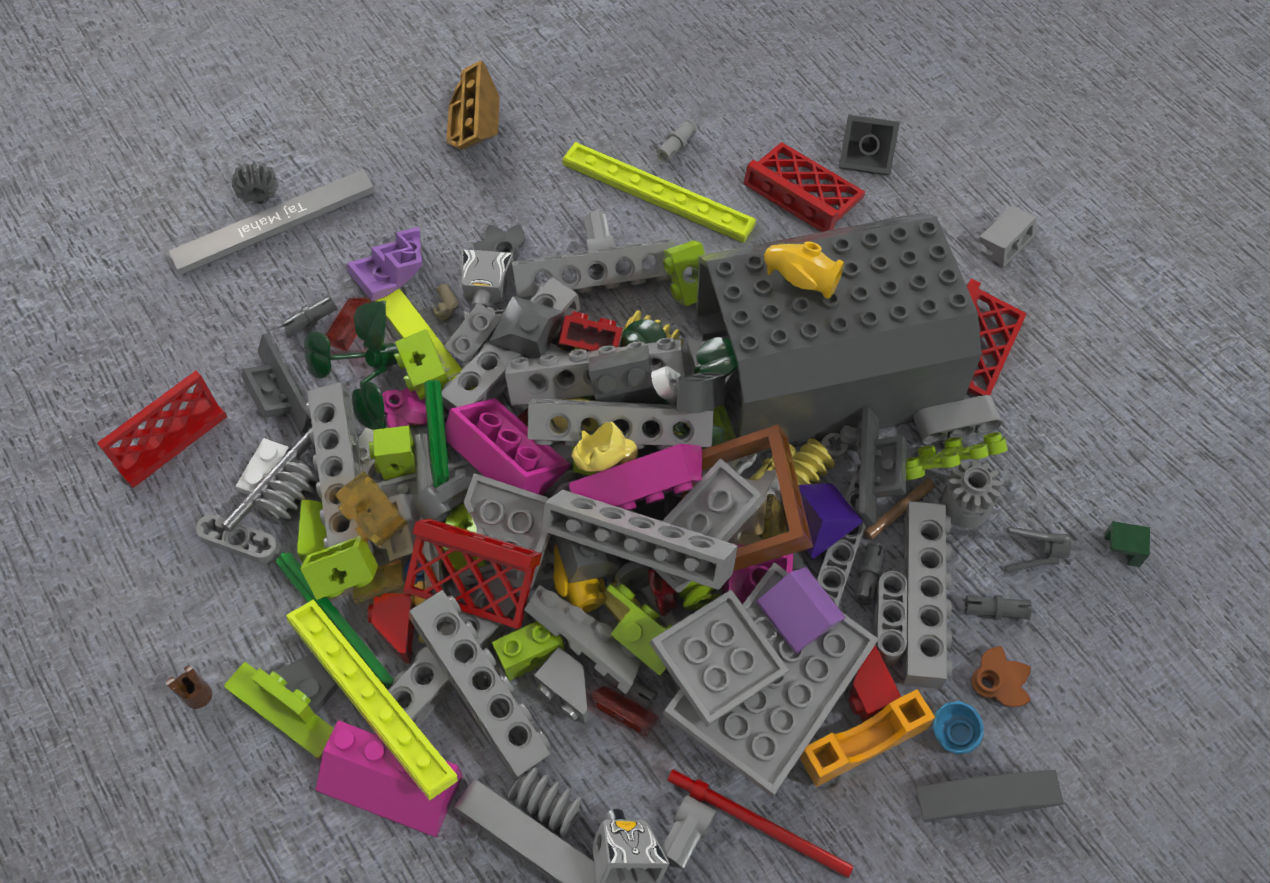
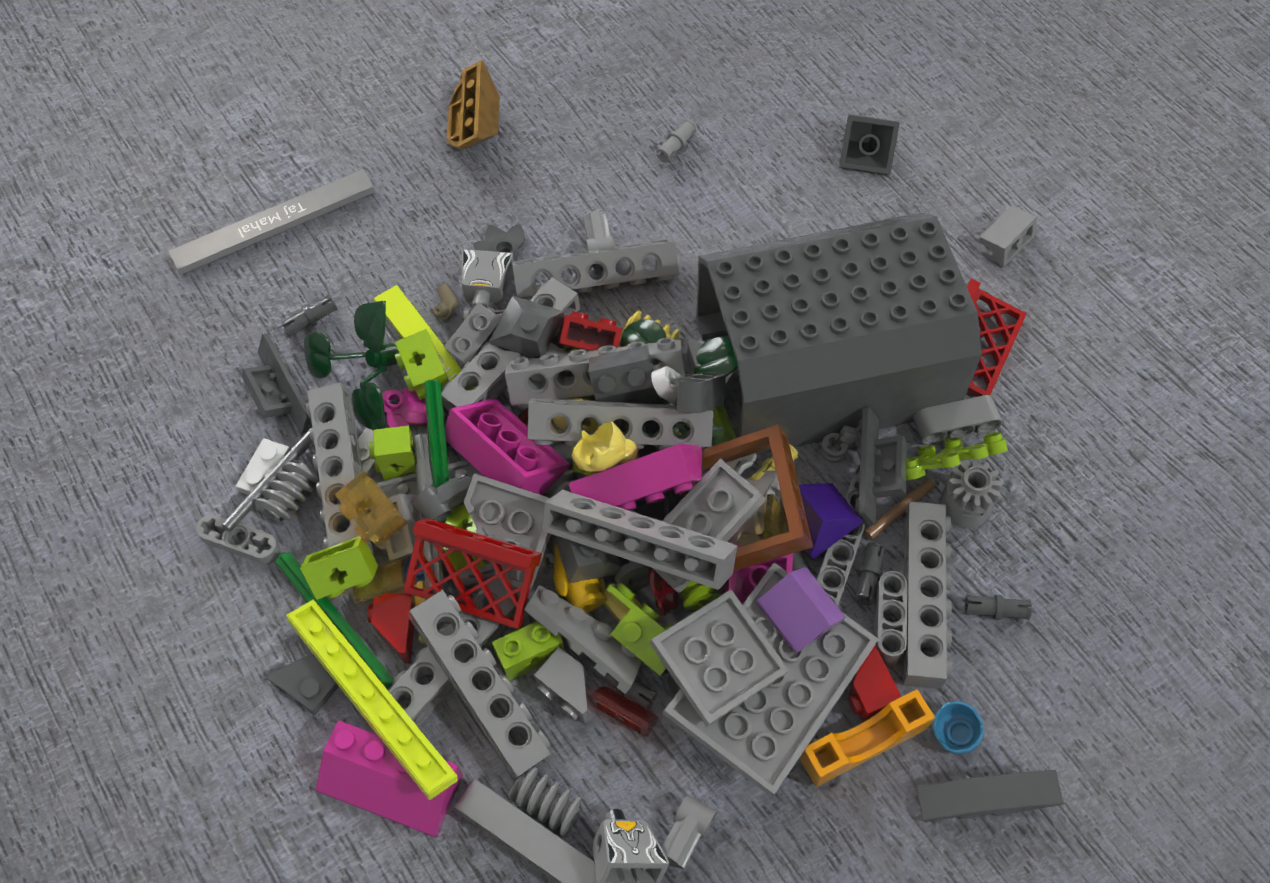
red fence [97,370,227,488] -> none
reddish brown hinge [166,665,212,709] -> none
lime bracket [224,662,334,759] -> none
dark grey gear [232,161,278,204] -> none
lime slope [297,500,327,562] -> none
clear red slope [325,298,371,351] -> none
medium lavender slope [347,227,422,302] -> none
neon yellow tile [562,142,756,243] -> none
lime brick [663,240,705,306] -> none
red bar [667,769,854,878] -> none
red fence [743,142,865,232] -> none
yellow animal [764,242,844,299] -> none
light yellow piece [793,438,835,485] -> none
dark orange plate [971,646,1031,707] -> none
dark grey plant [1004,527,1071,572] -> none
dark green panel [1104,521,1150,567] -> none

